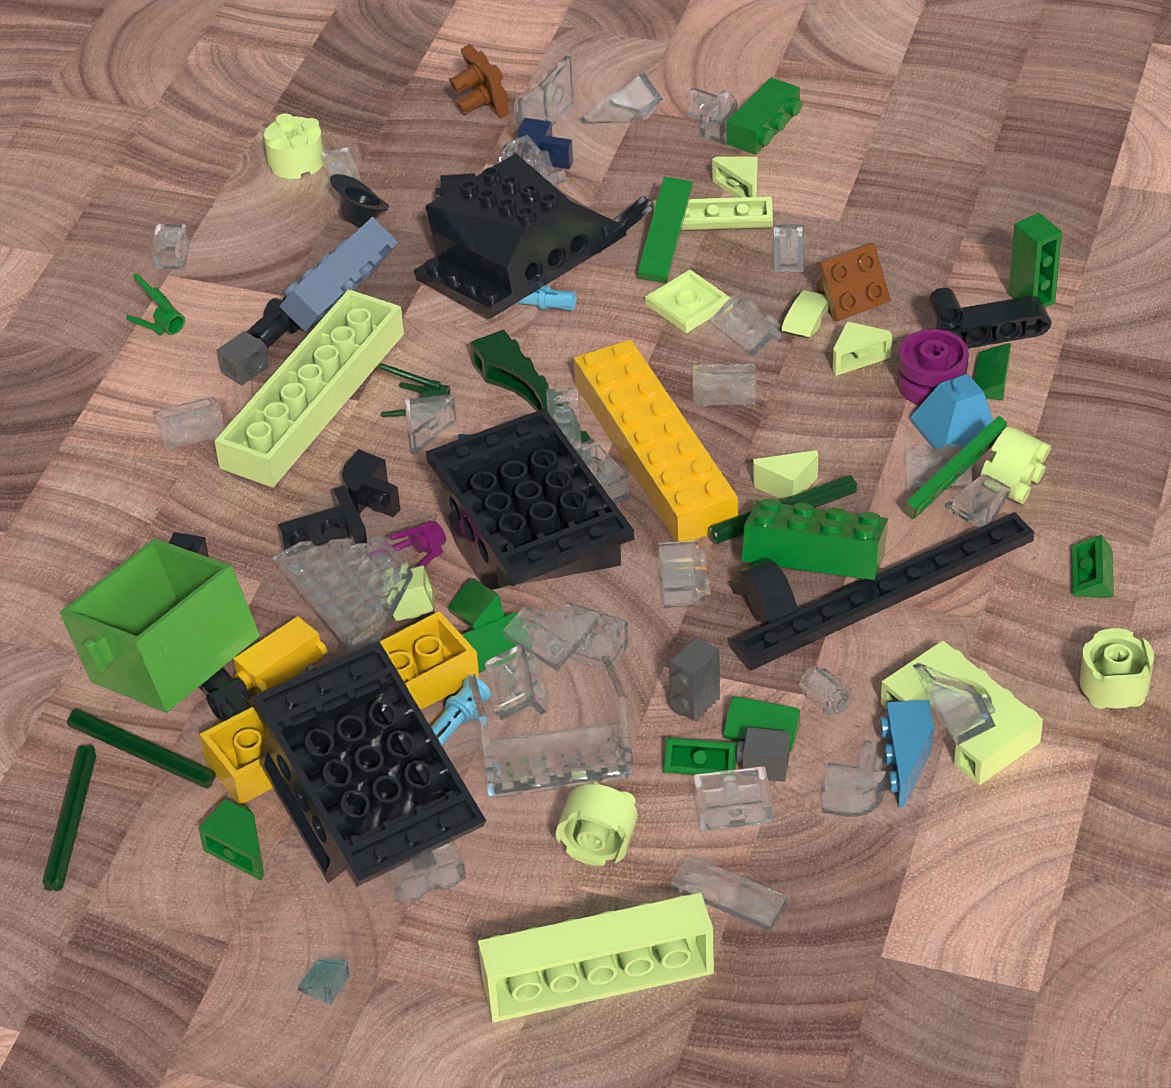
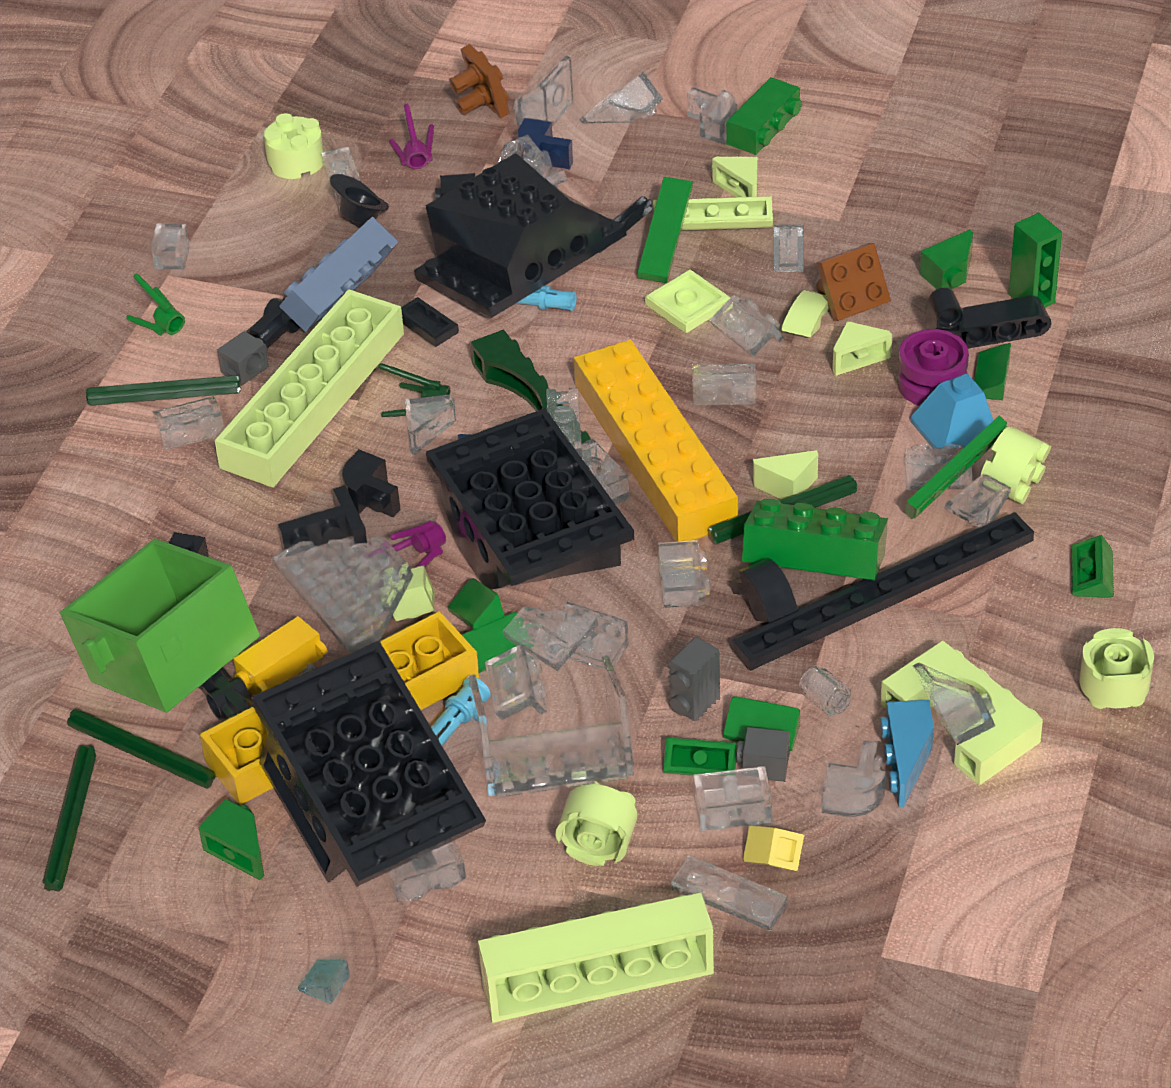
none -> dark green axle [86,375,241,406]
none -> magenta plant [389,104,434,169]
none -> black plate [401,297,459,347]
none -> light yellow panel [743,826,804,871]
none -> green slope [920,229,973,289]

